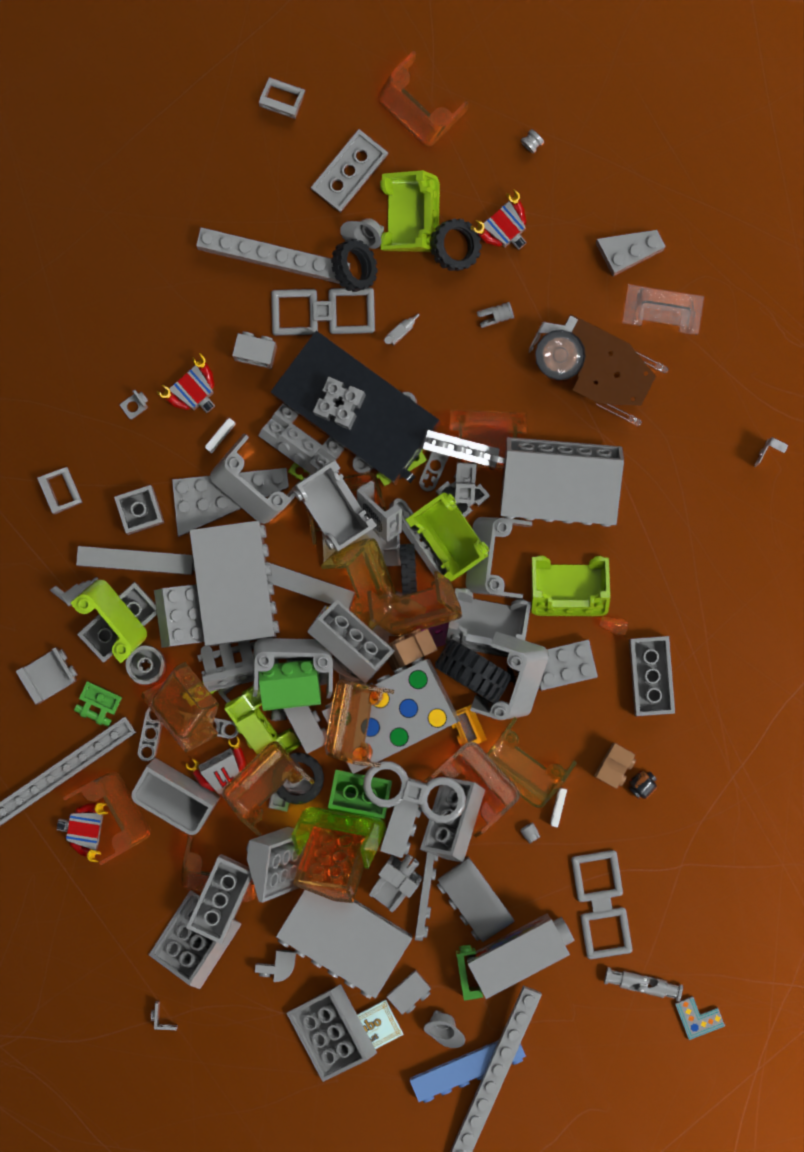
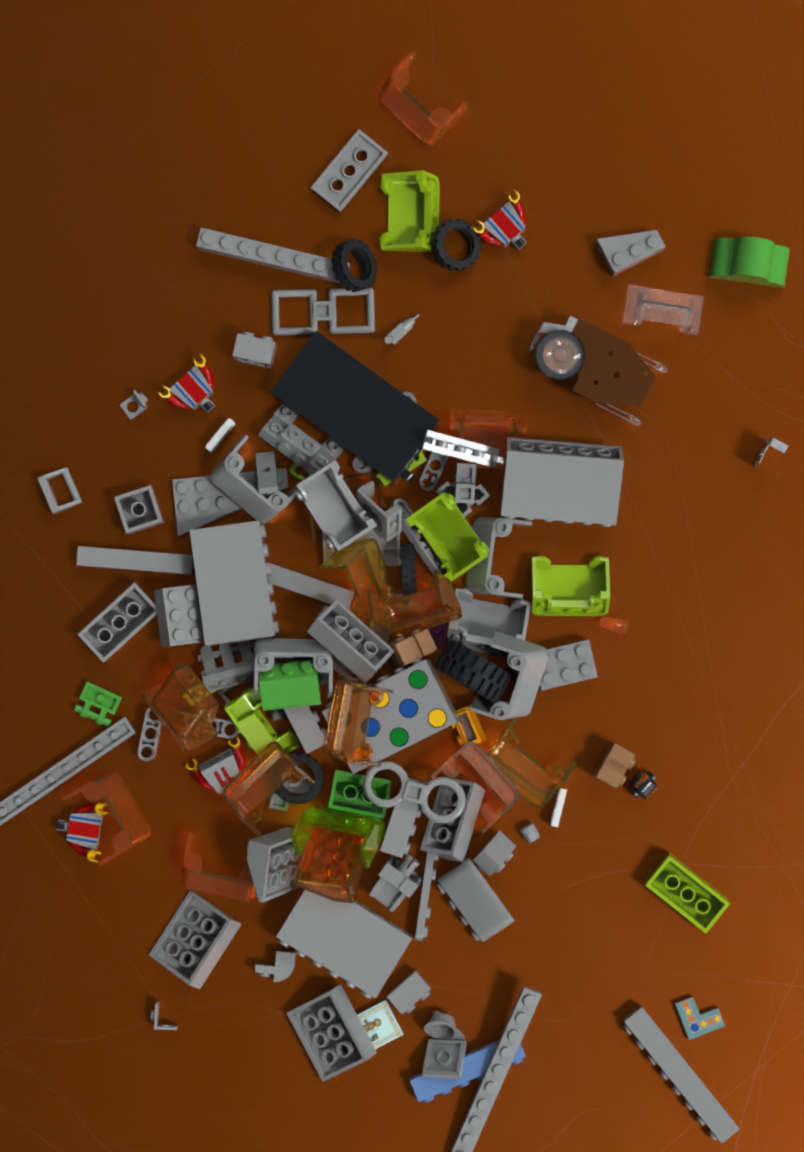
light grey panel [16,647,78,704] -> none
light grey piece [50,577,98,606] -> none
lime windscreen [70,580,147,663] -> none
light grey brick [126,646,166,685] -> none
light grey windscreen [132,758,221,835] -> none
light grey brick [186,854,252,944] -> none
light grey tile [259,77,305,119] -> none
light grey brick [313,377,366,430] -> none
light grey piece [341,218,384,249] -> none
bright green panel [456,945,483,1001] -> none
light grey brick [466,913,575,999] -> none
light grey hinge [477,302,514,328] -> none
light grey wheel [520,129,544,154] -> none
light grey bar [571,850,633,960] -> none
light grey piece [604,967,683,1002] -> none
light grey brick [629,636,675,716] -> none
none -> light grey tile [255,451,279,494]
none -> light grey tile [422,1039,467,1079]
none -> light grey brick [473,830,516,876]
none -> light grey brick [622,1005,740,1143]
none -> lime brick [645,852,730,933]
none -> bright green brick [709,236,790,288]

